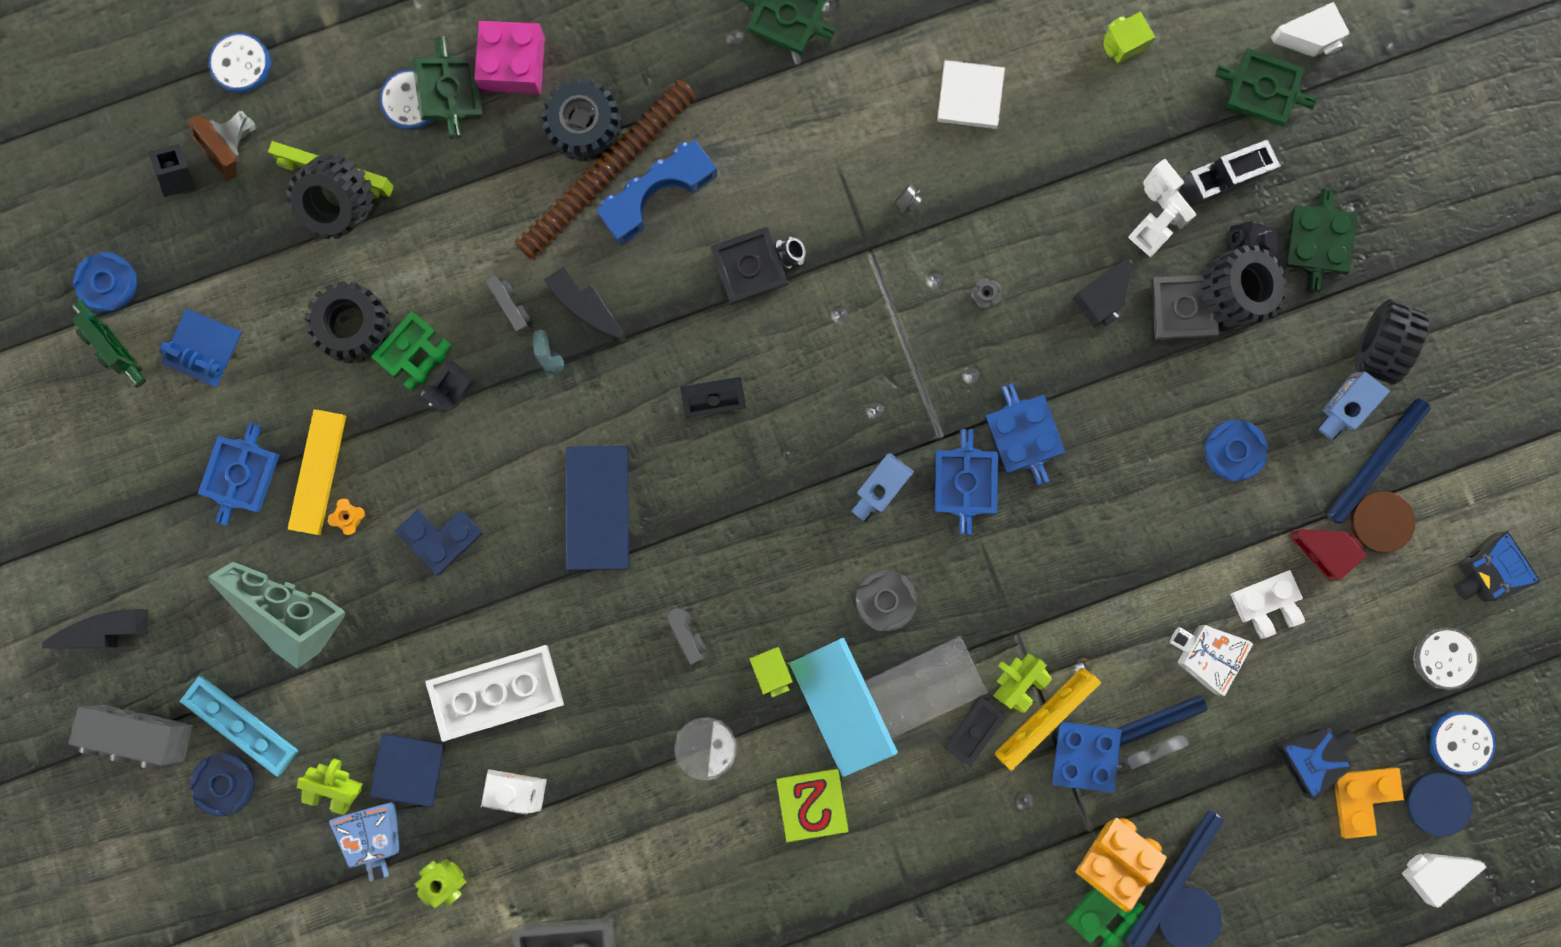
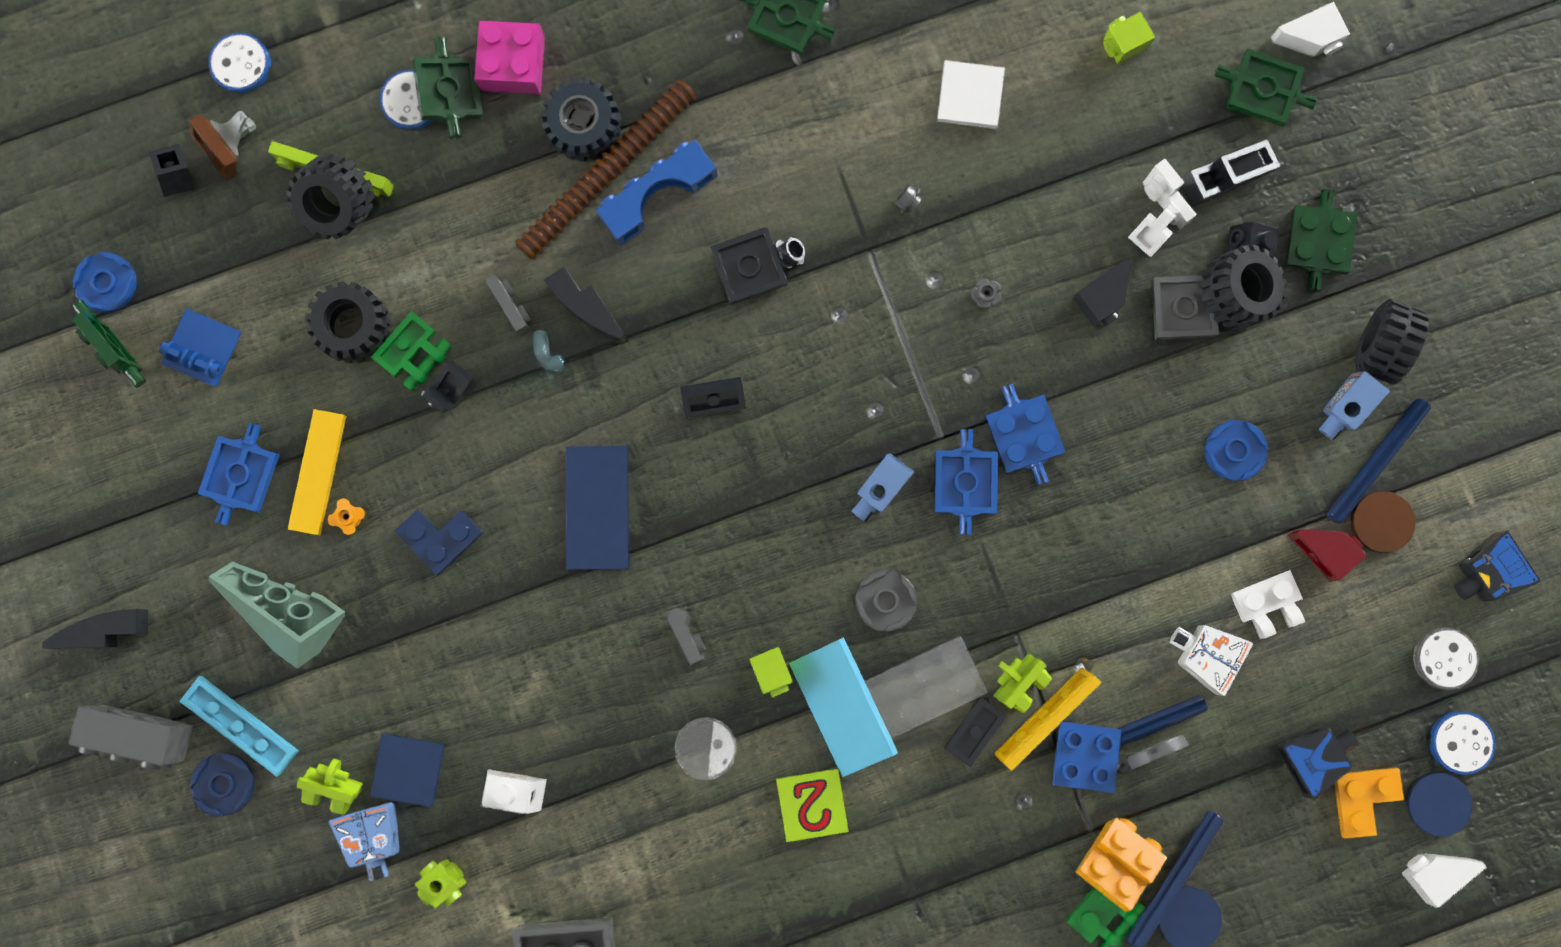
white plate [425,645,564,742] -> none

